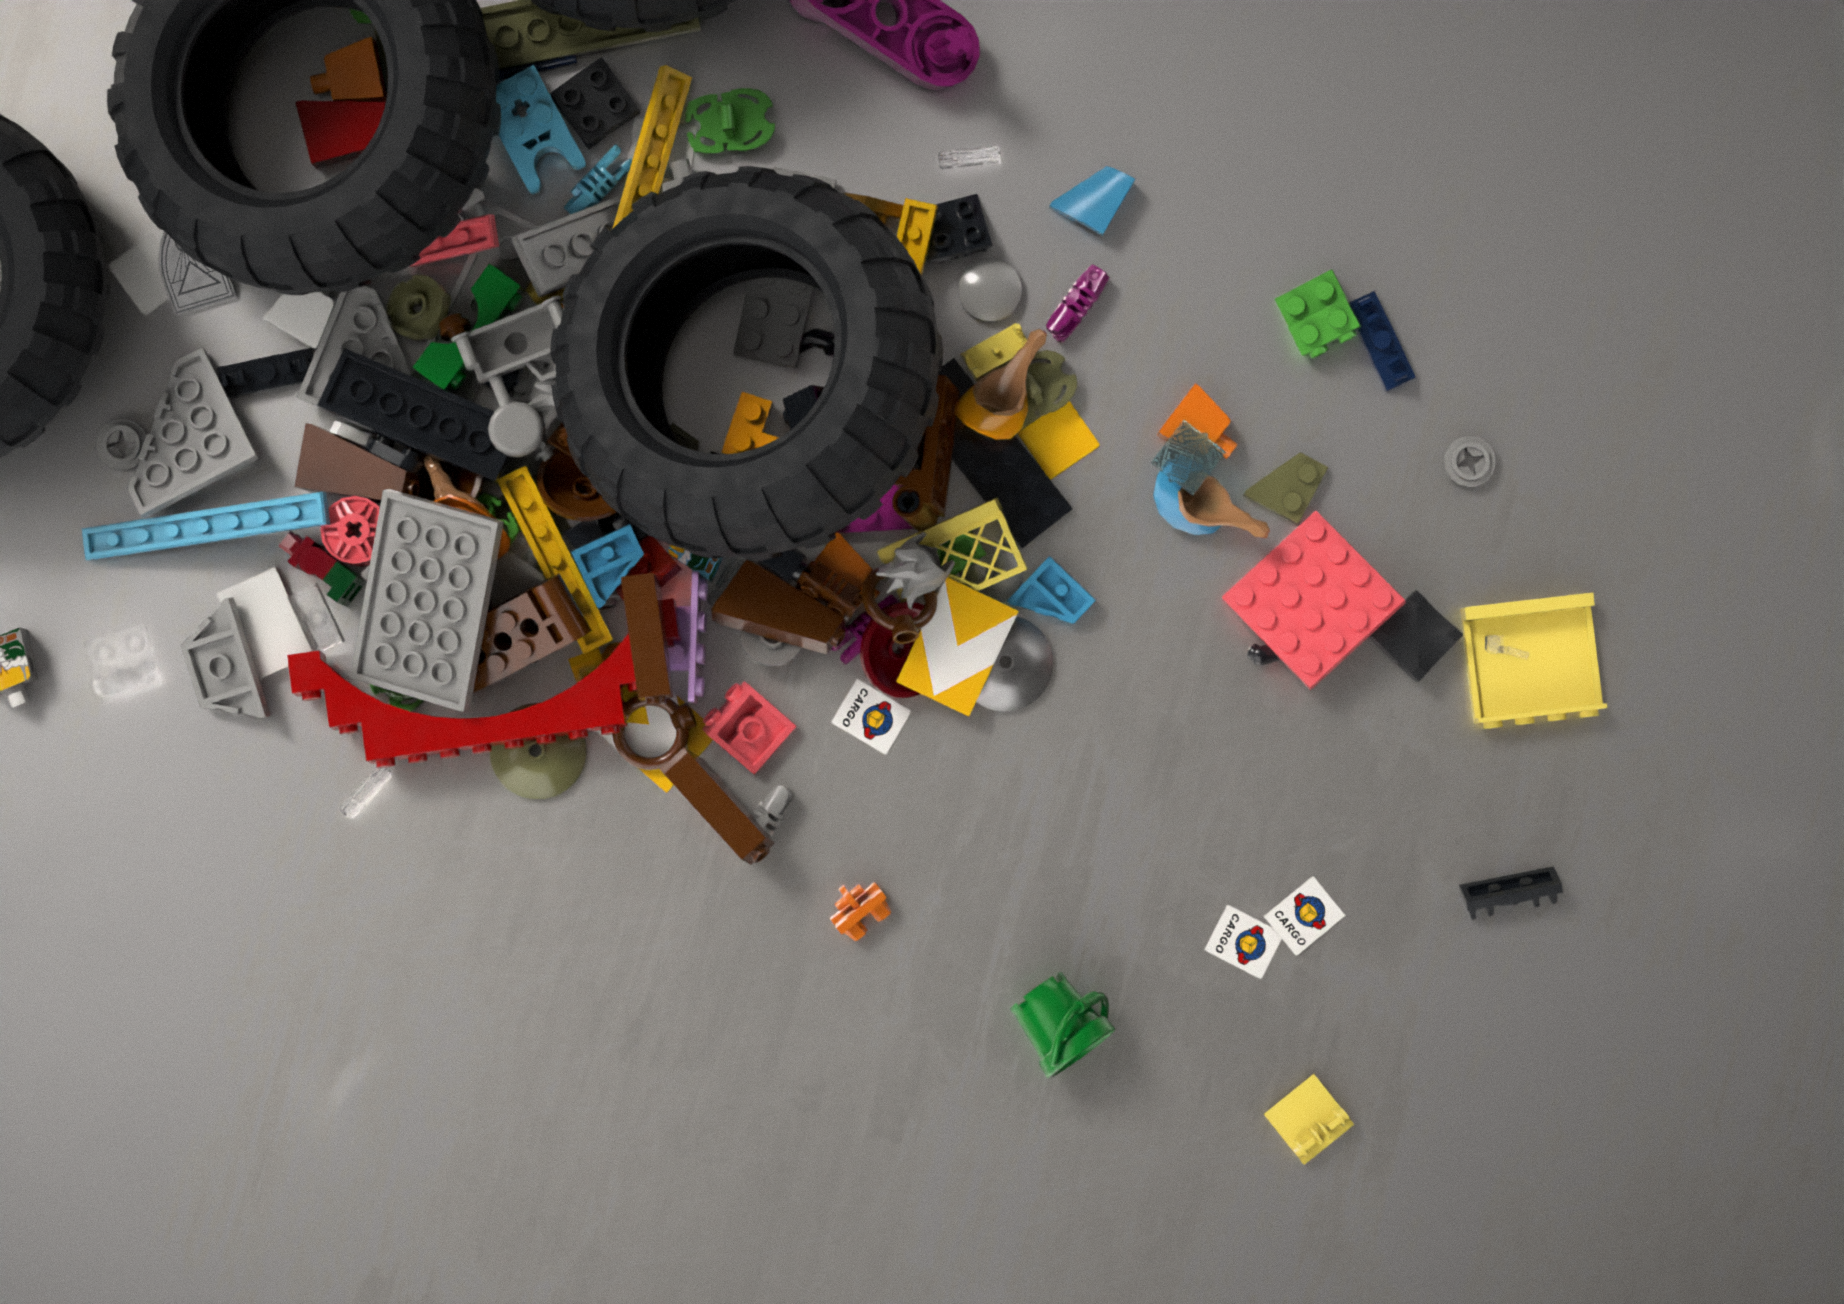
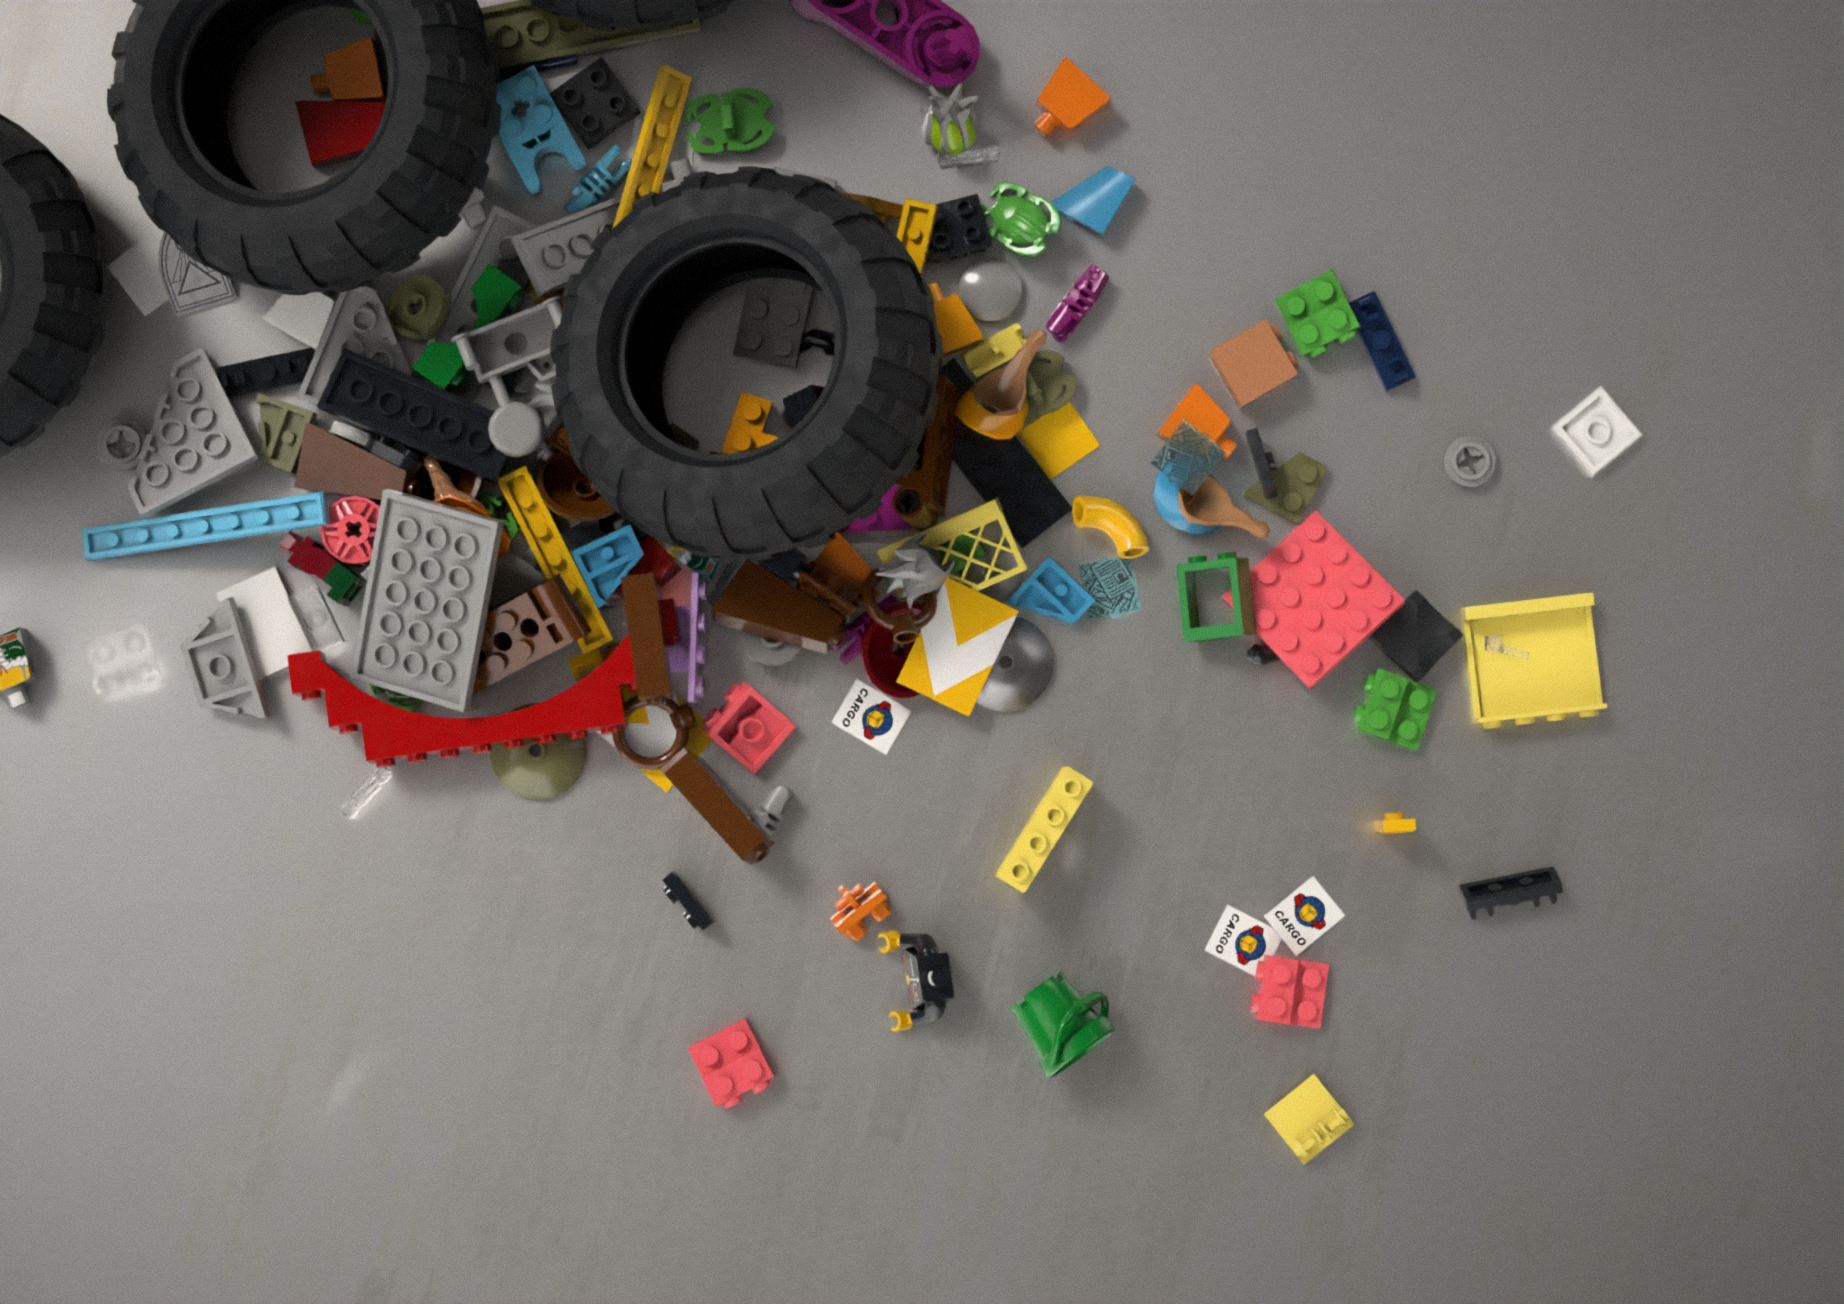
coral tile [409,214,500,267] -> none
reddish brown plate [439,313,471,342] -> none
none -> olive wing [256,393,317,474]
none -> black plate [662,871,714,930]
none -> coral plate [688,1018,775,1109]
none -> black torso [878,930,954,1031]
none -> light grey hair [919,83,979,158]
none -> light orange torso [928,282,984,358]
none -> bright green shield [981,181,1062,257]
none -> light yellow fence [995,766,1093,893]
none -> orange torso [1033,57,1111,138]
none -> yellow cylinder [1072,495,1150,559]
none -> clear light blue piece [1078,556,1140,619]
none -> green window [1176,552,1256,642]
none -> nougat piece [1207,319,1299,410]
none -> black plate [1245,428,1278,500]
none -> coral plate [1251,954,1329,1029]
none -> bright green plate [1352,668,1438,751]
none -> yellow plate [1374,812,1416,834]
none -> white tile [1551,386,1642,477]

